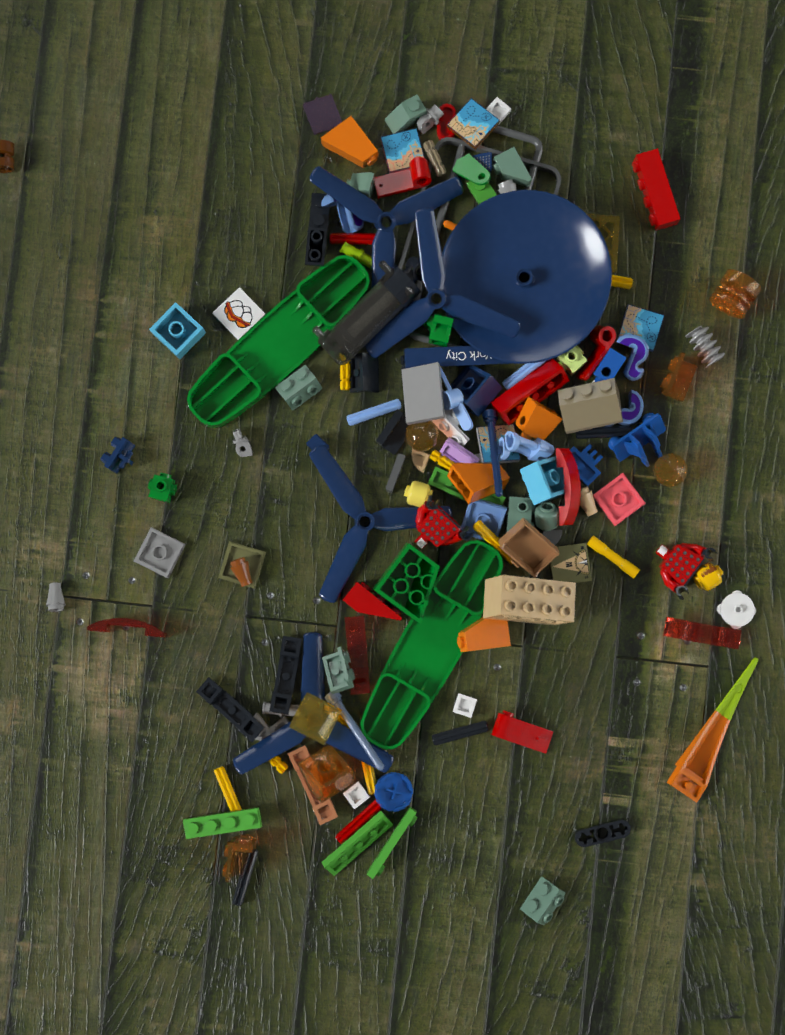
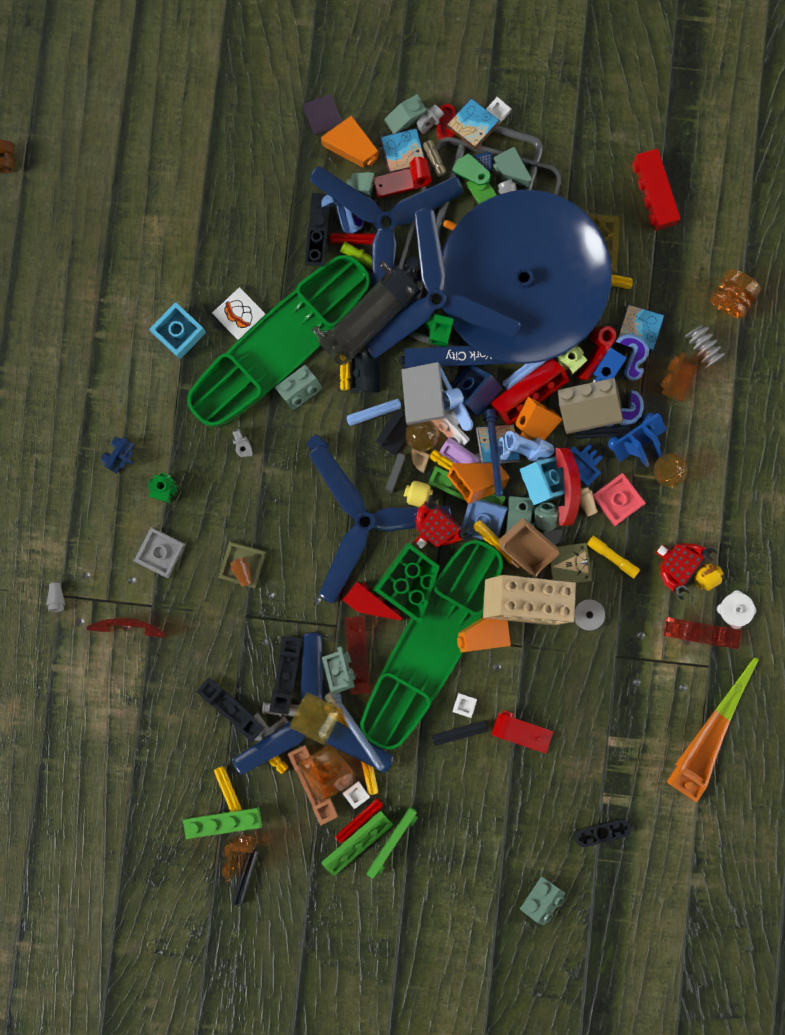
blue tile [374,772,413,812] -> none
none -> light grey piece [574,600,605,630]

